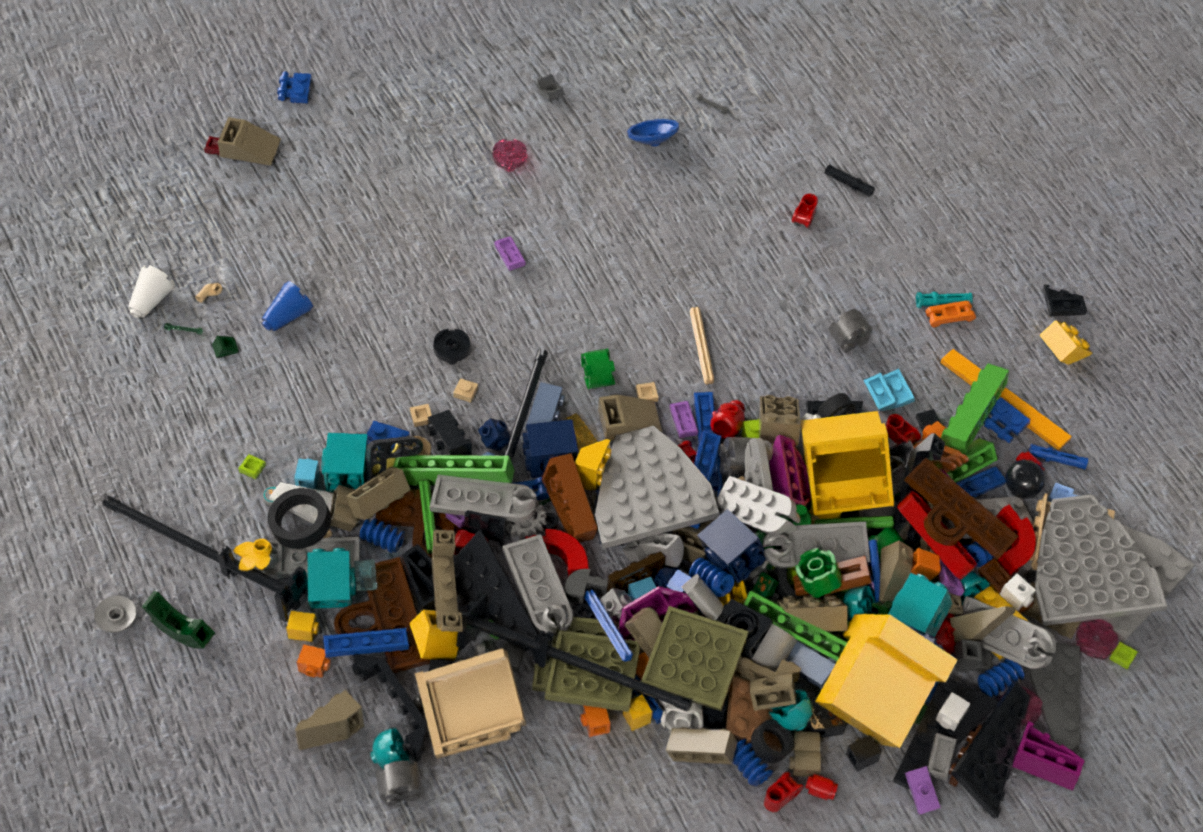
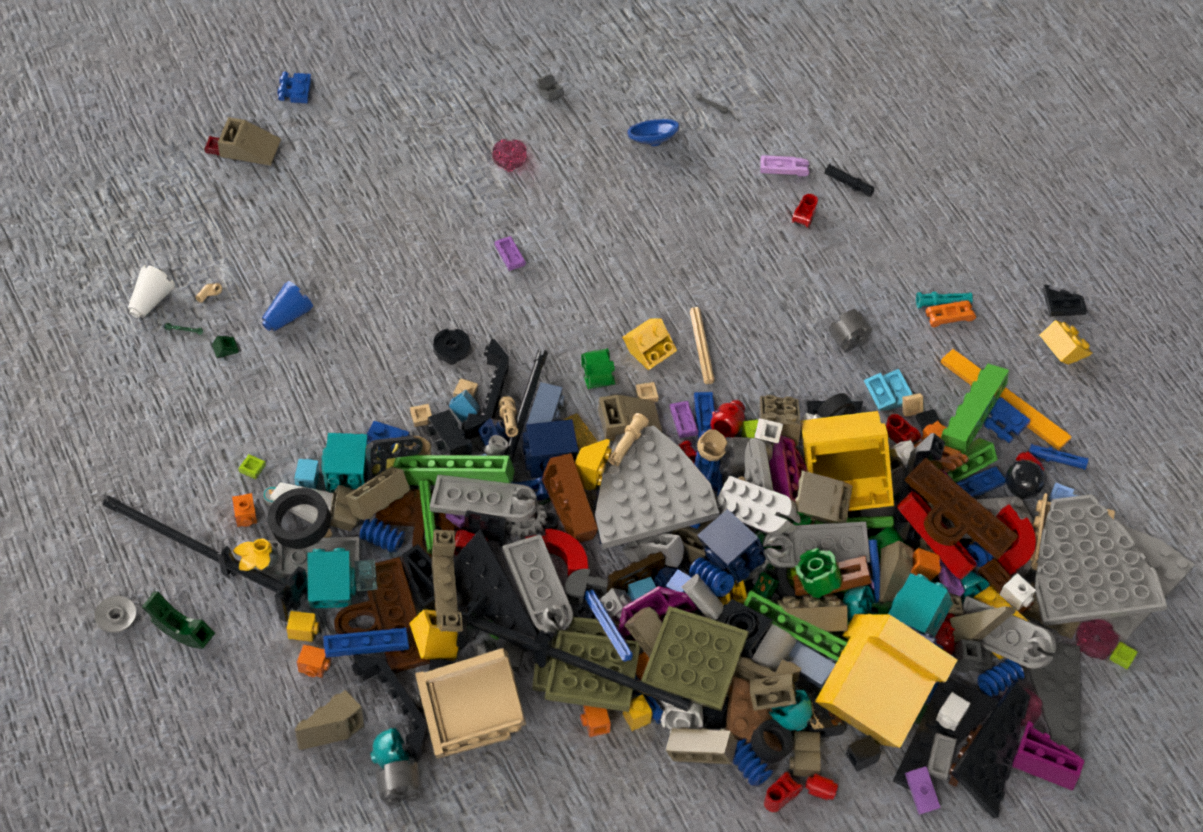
none -> orange brick [232,493,257,527]
none -> dark azure panel [449,389,480,423]
none -> black slope [462,338,509,440]
none -> light grey wheel [485,435,508,456]
none -> tan pin [498,396,518,437]
none -> tan pin [608,413,649,466]
none -> yellow slope [622,318,677,370]
none -> tan hair [697,430,727,461]
none -> white brick [755,418,783,443]
none -> lavender hinge [760,155,809,177]
none -> dark tan slope [795,471,852,524]
none -> white brick [889,440,915,466]
none -> tan plate [902,393,923,417]

